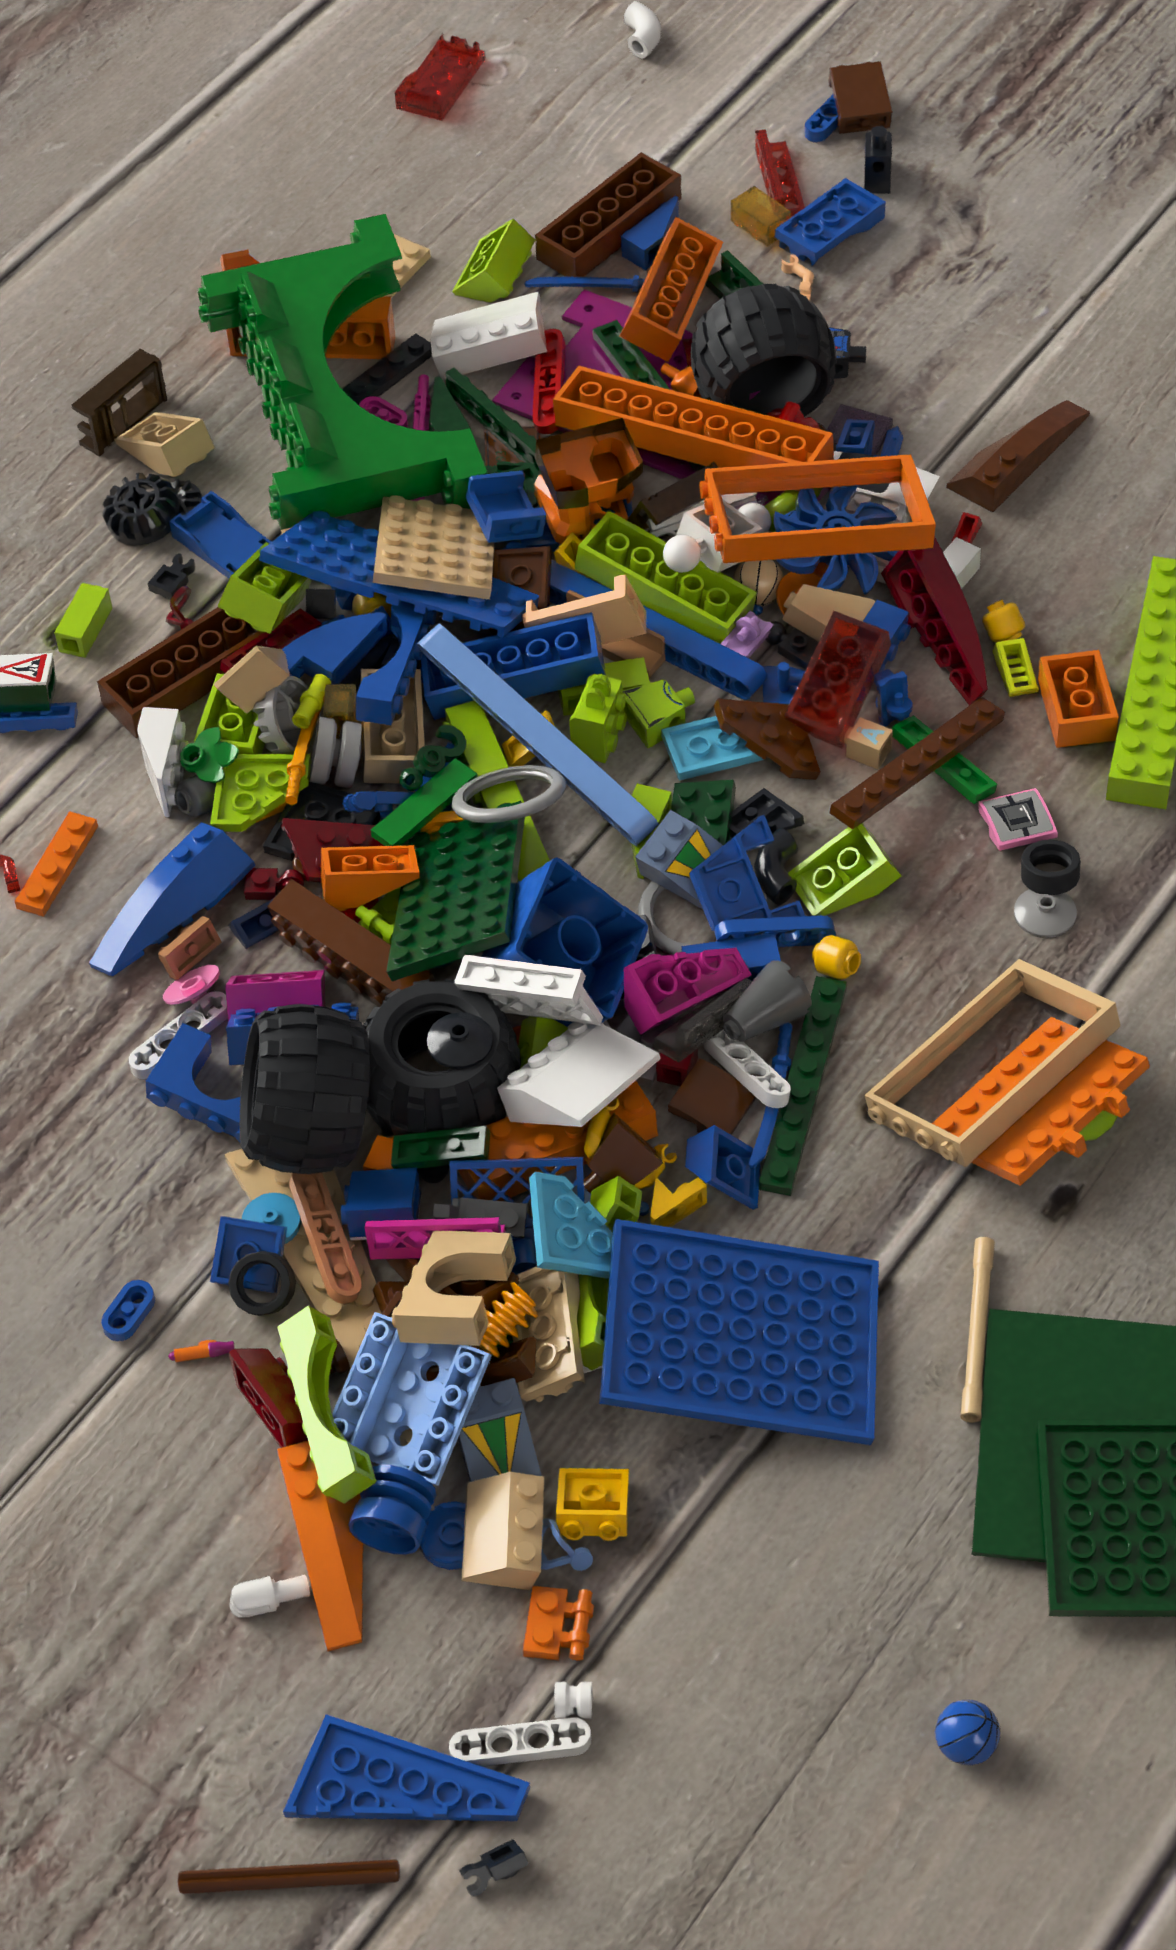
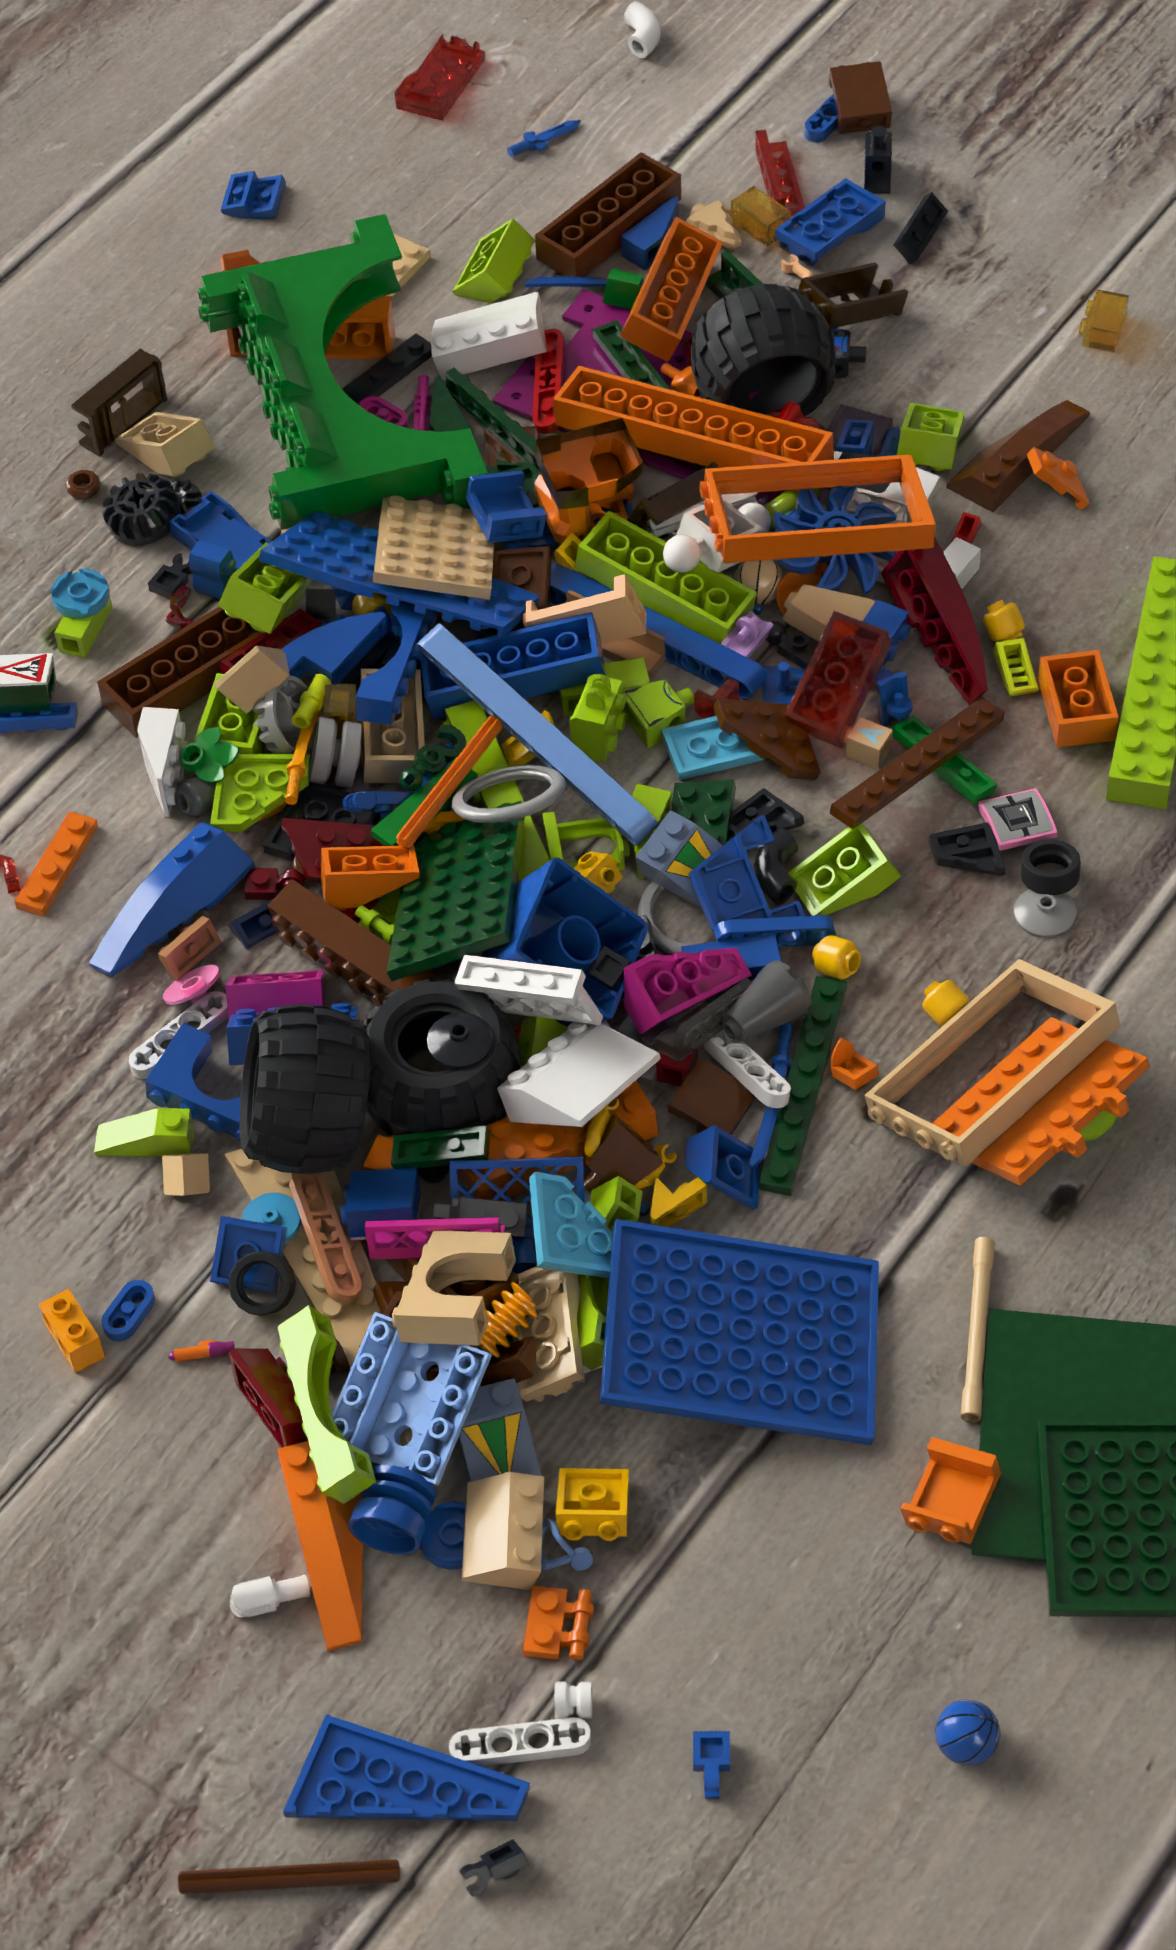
none -> light orange brick [39,1288,105,1373]
none -> dark azure tile [51,569,110,618]
none -> reddish brown piece [65,470,100,499]
none -> lime slope [94,1108,195,1157]
none -> tan panel [162,1153,210,1196]
none -> blue brick [189,540,236,600]
none -> blue slope [221,171,286,219]
none -> orange axle [396,716,503,849]
none -> blue sword [507,120,581,157]
none -> lime panel [542,812,630,870]
none -> yellow brick [573,851,623,894]
none -> black plate [586,946,631,991]
none -> green brick [603,268,644,310]
none -> tan rock [686,200,742,250]
none -> blue plate [693,1731,730,1799]
none -> clear red bracket [694,678,740,719]
none -> dark brown door [798,263,909,331]
none -> orange plate [830,1038,879,1090]
none -> black plate [893,192,949,264]
none -> lime slope [897,403,965,471]
none -> orange panel [900,1437,1002,1544]
none -> yellow head [922,980,969,1027]
none -> black wing [929,822,1006,876]
none -> orange wing [1026,447,1090,510]
none -> clear yellow brick [1079,289,1129,352]

